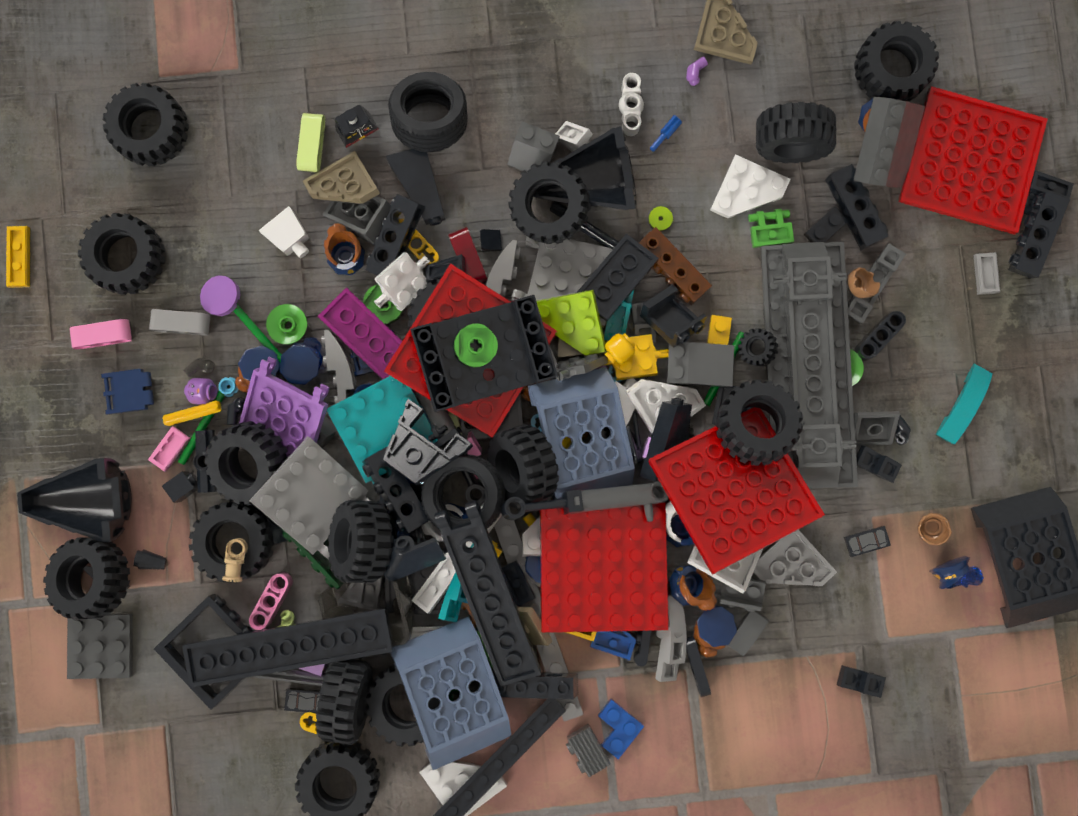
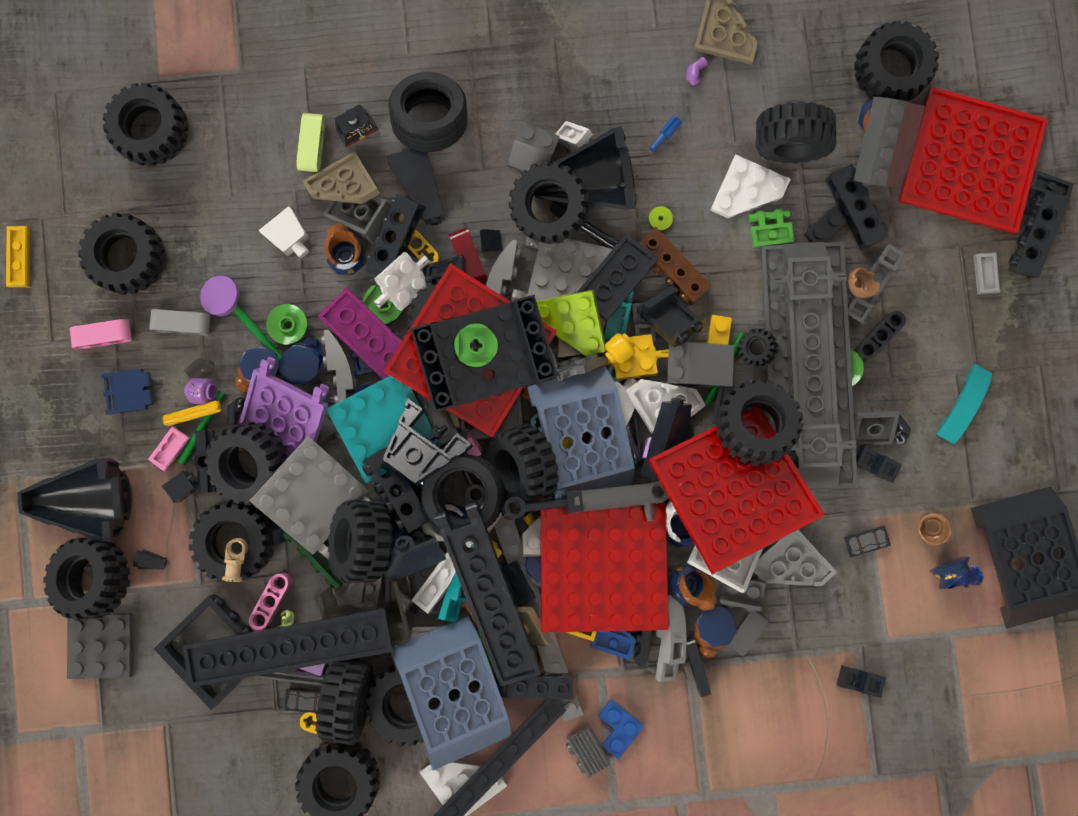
medium azure plate [218,377,239,397] -> none
white piece [619,73,644,136] -> none

